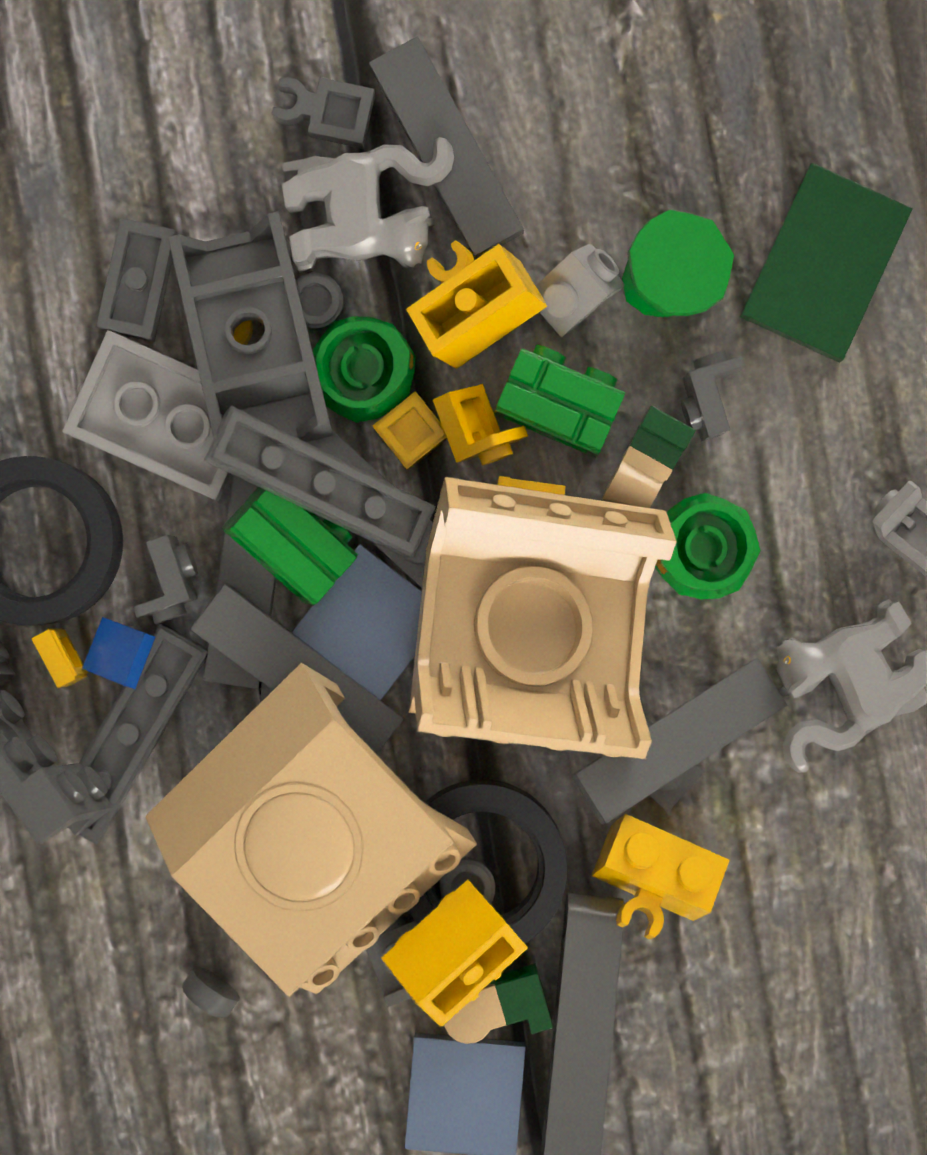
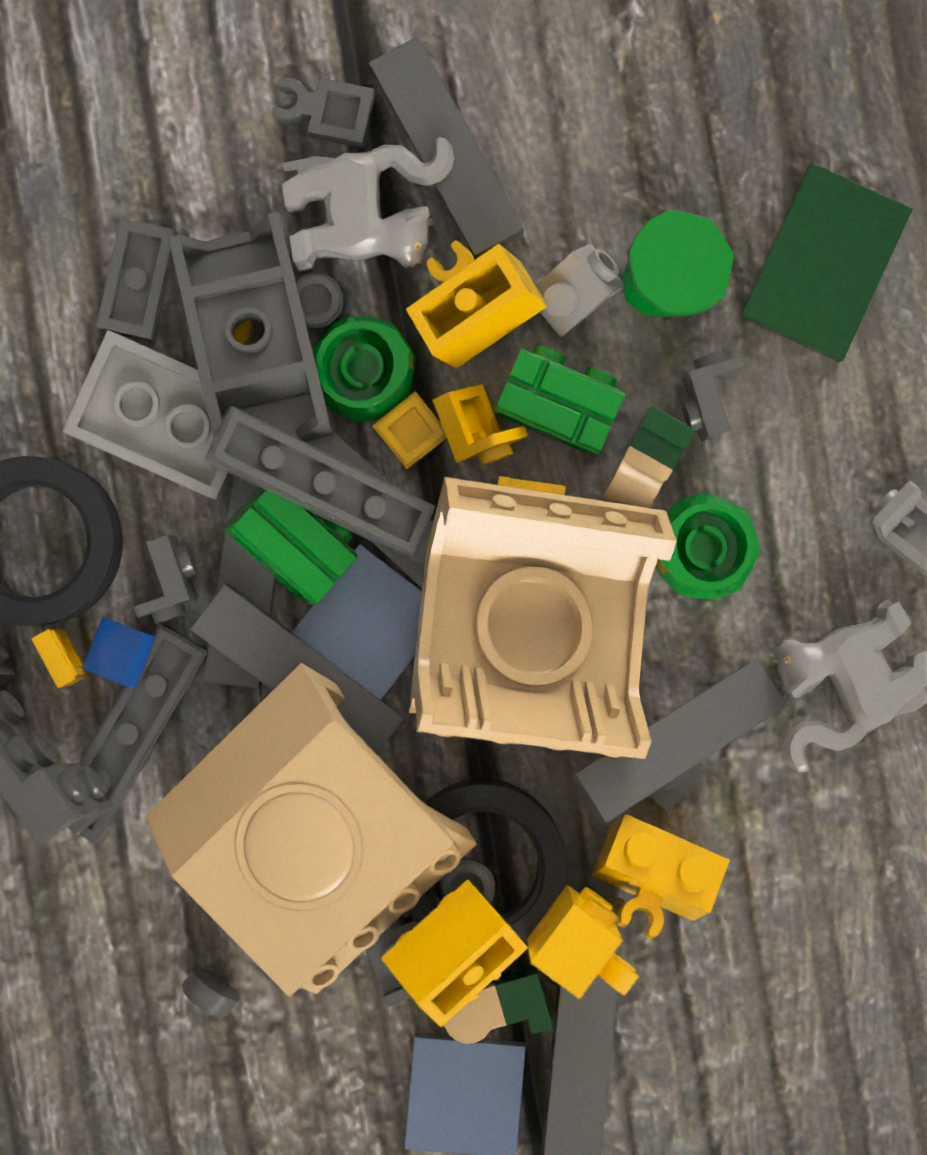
none -> yellow brick [527,884,639,999]

